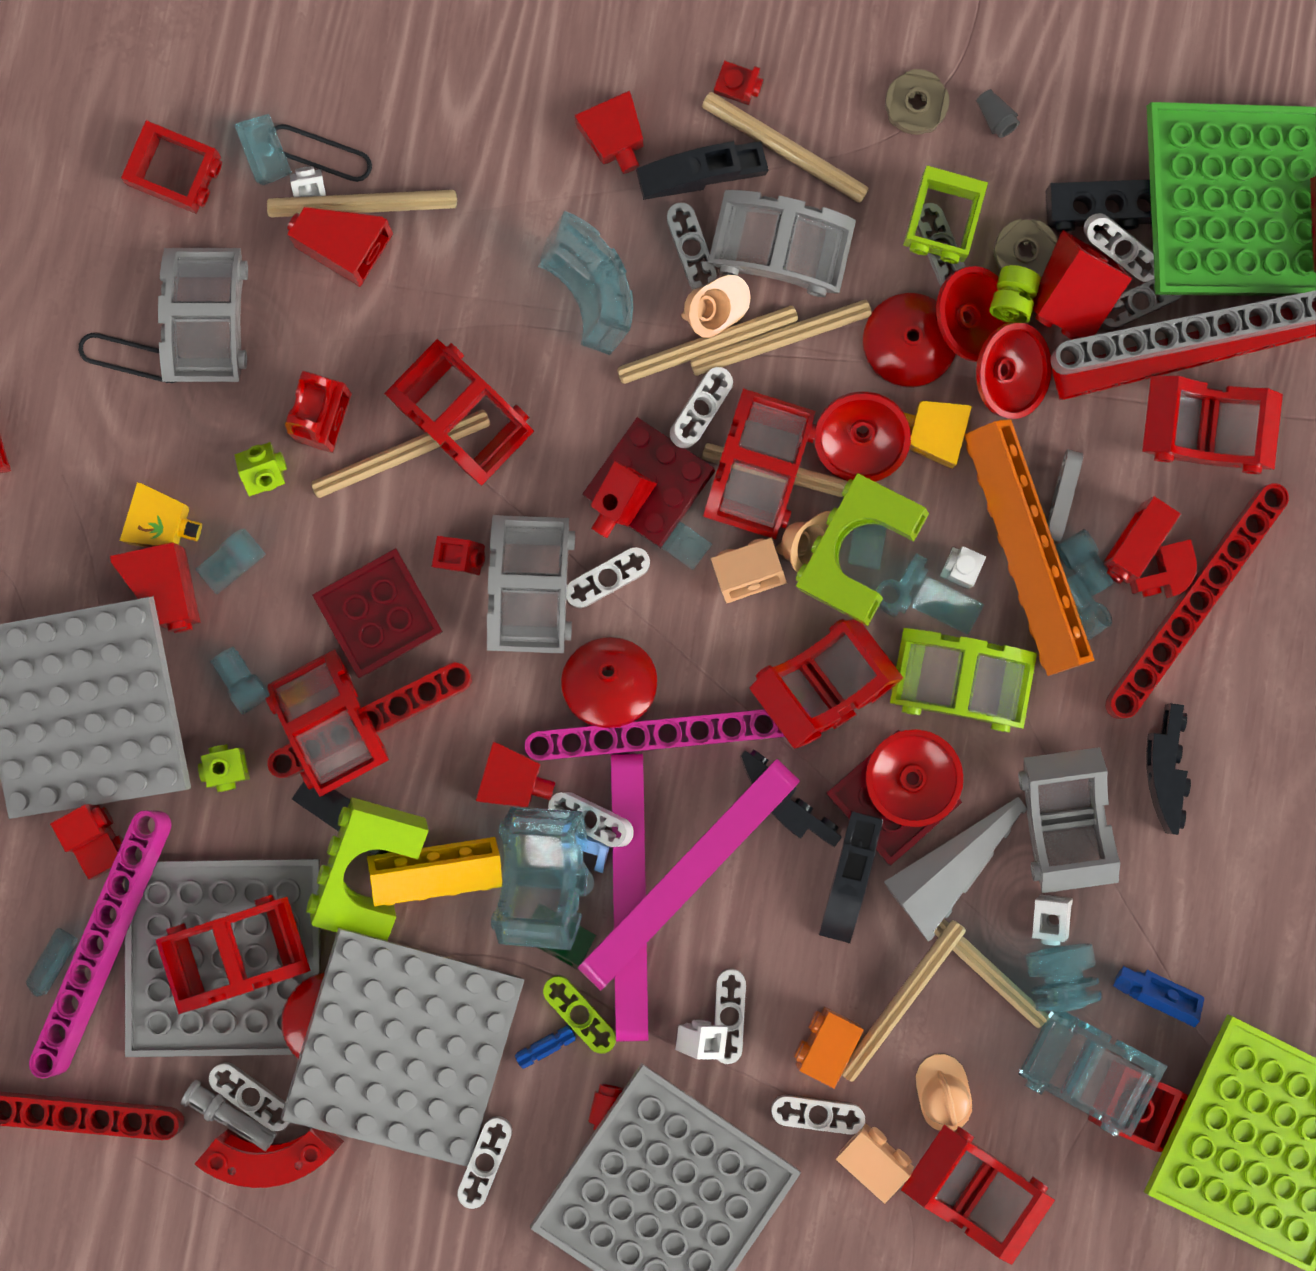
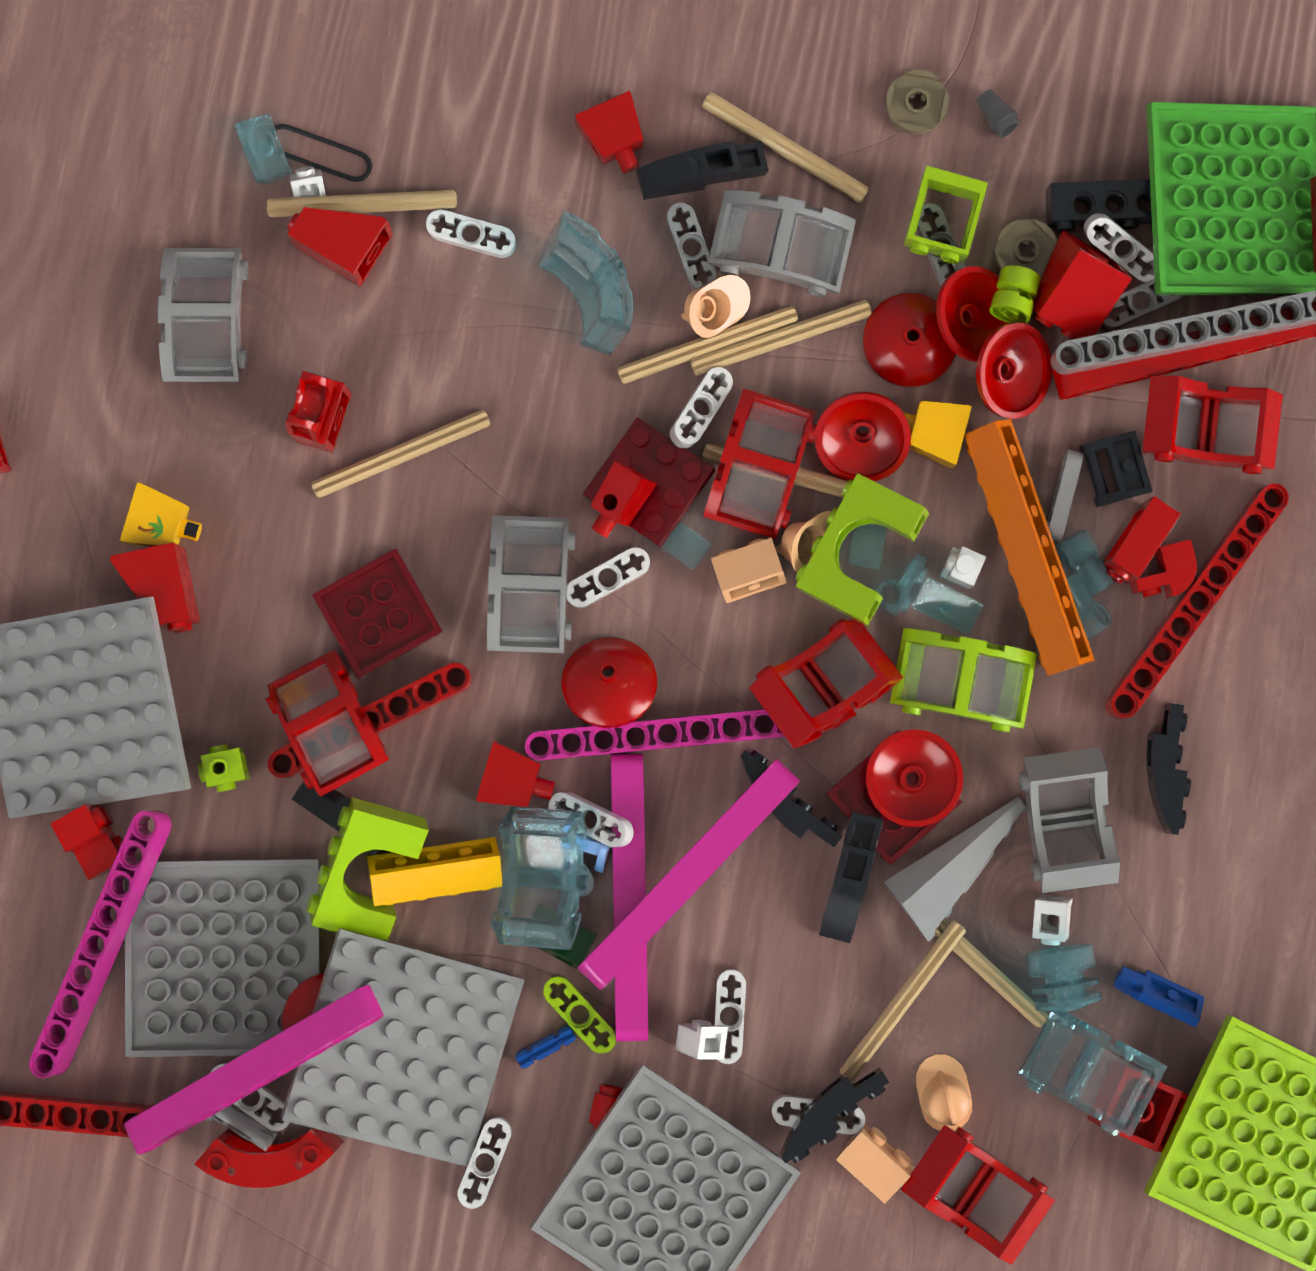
clear light blue slope [26,928,78,997] -> none
black piece [78,333,182,383] -> none
red window [121,120,222,214] -> none
red window [155,894,311,1014] -> none
clear light blue plate [195,529,266,594] -> none
clear light blue piece [210,647,270,715] -> none
lime brick [234,442,287,497] -> none
red window [384,339,534,486] -> none
red bracket [431,536,485,576] -> none
red bracket [713,61,764,105] -> none
orange brick [793,1006,864,1089] -> none
none -> dark pink beam [124,985,384,1155]
none -> white beam [426,209,516,258]
none -> black slope [780,1067,889,1163]
none -> black plate [1079,431,1153,508]

